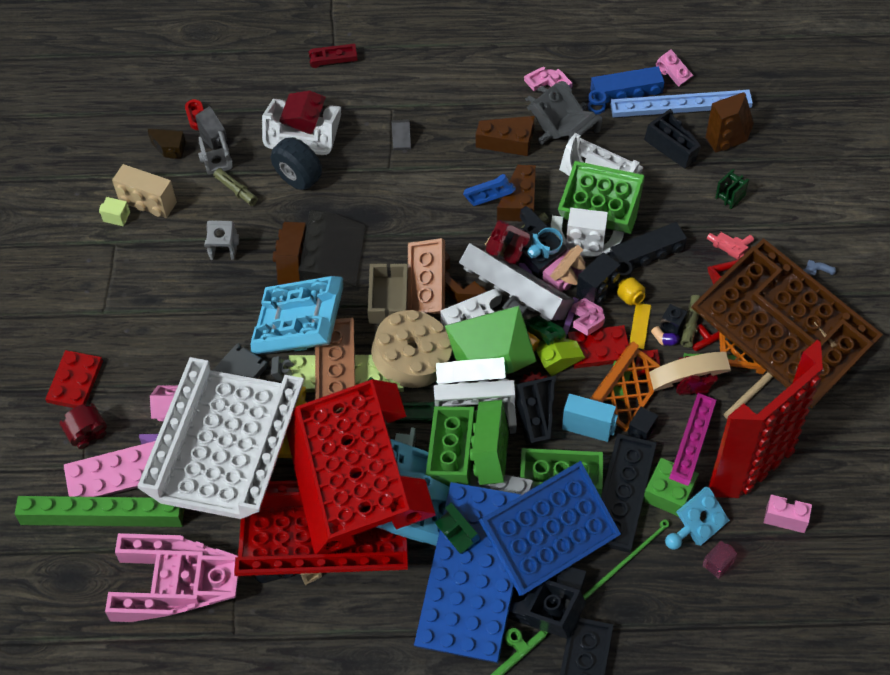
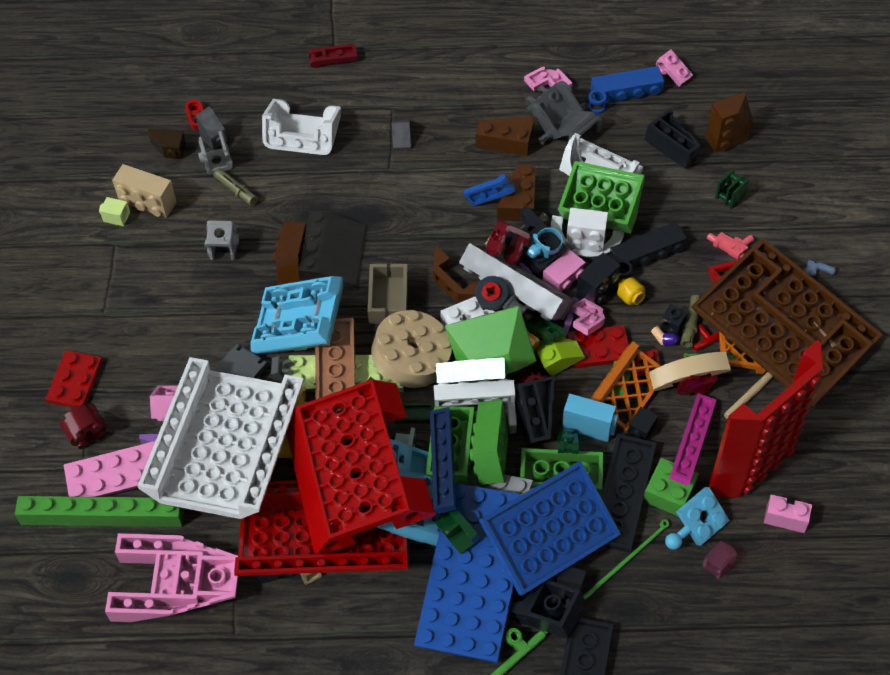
black wheel [270,137,322,190] -> none
dark red slope [279,90,326,134] -> none
nougat plate [407,238,445,315] -> none
light nougat tile [550,245,586,285] -> none
light blue plate [610,90,752,117] -> none
yellow piece [629,303,651,349] -> none
none -> dark blue plate [430,407,457,514]
none -> black wheel [476,276,510,310]
none -> dark green plate [557,428,579,454]

